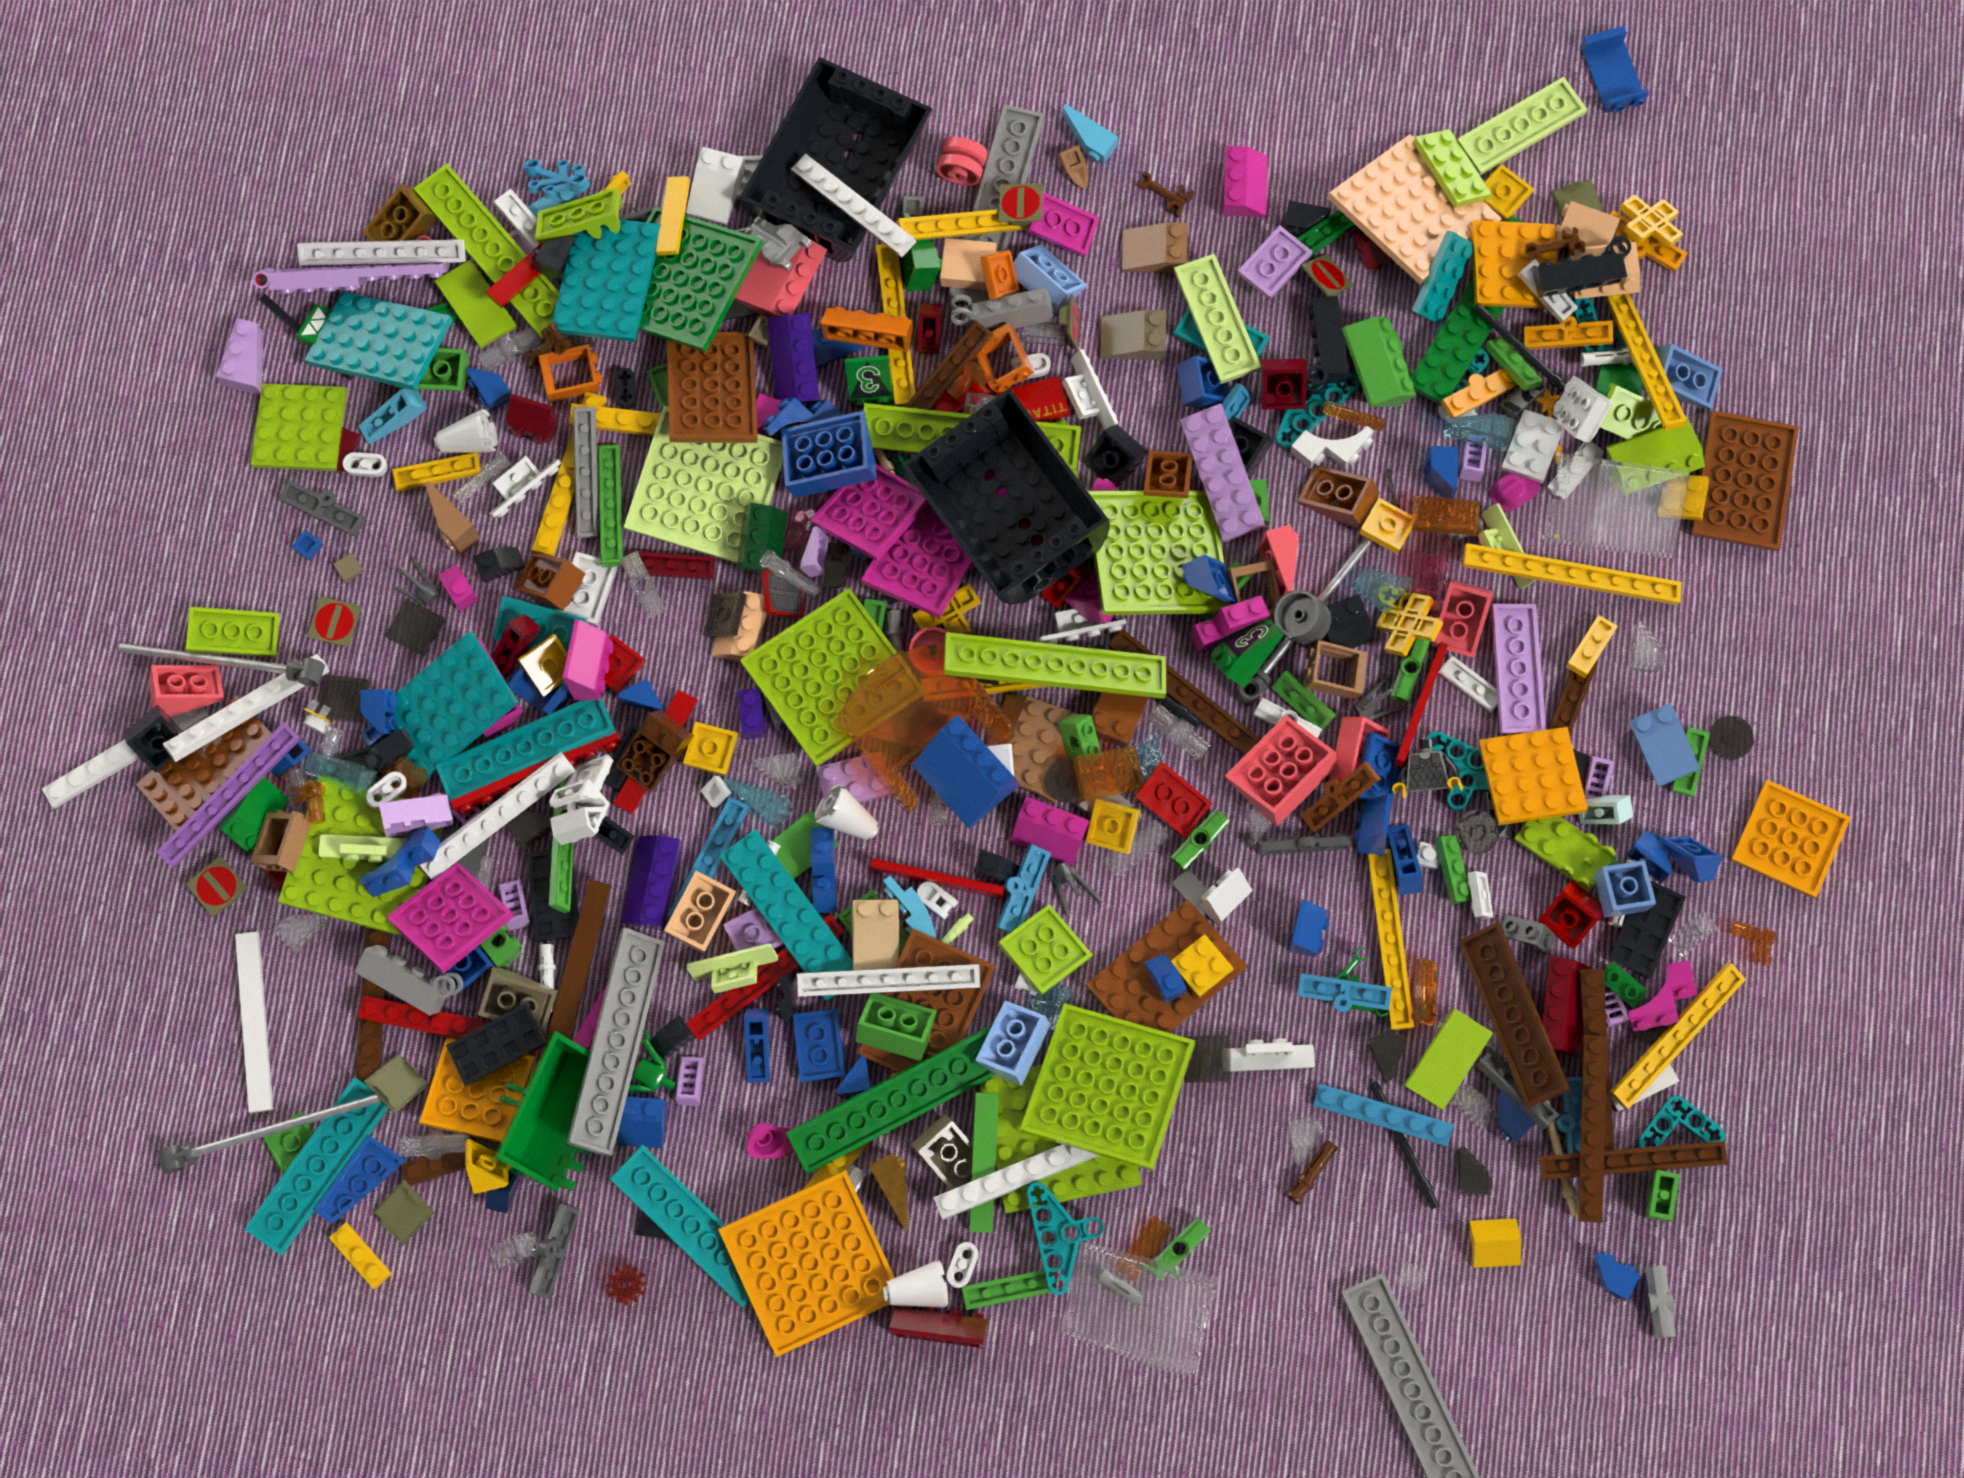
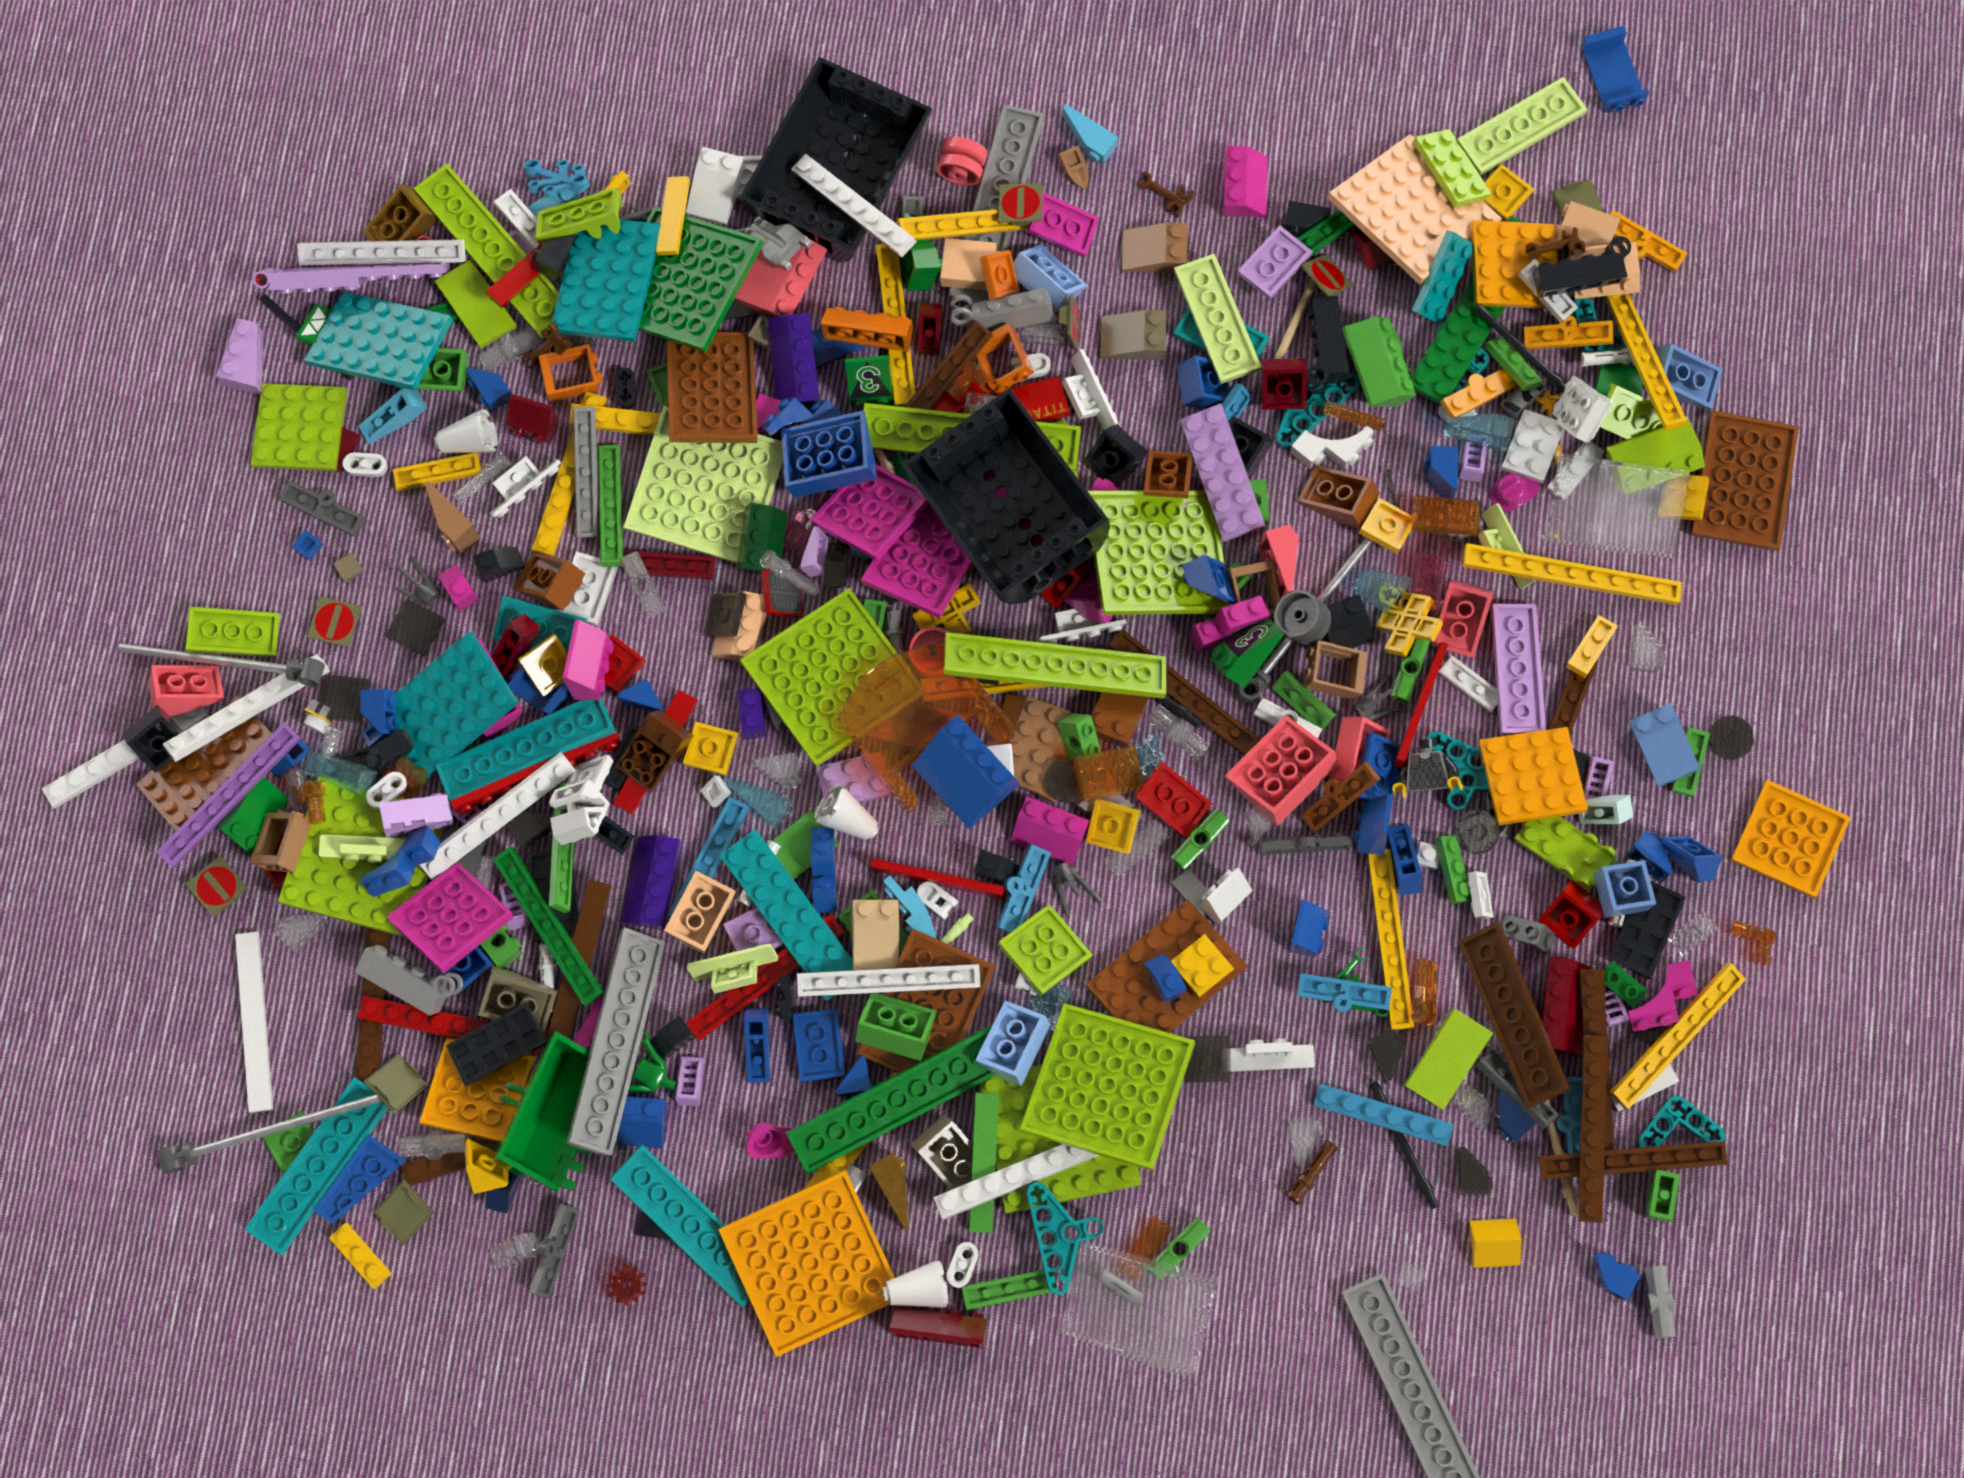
yellow plate [1619,194,1683,248] -> none
none -> green plate [493,846,604,1006]
none -> tan bar [1274,278,1317,359]

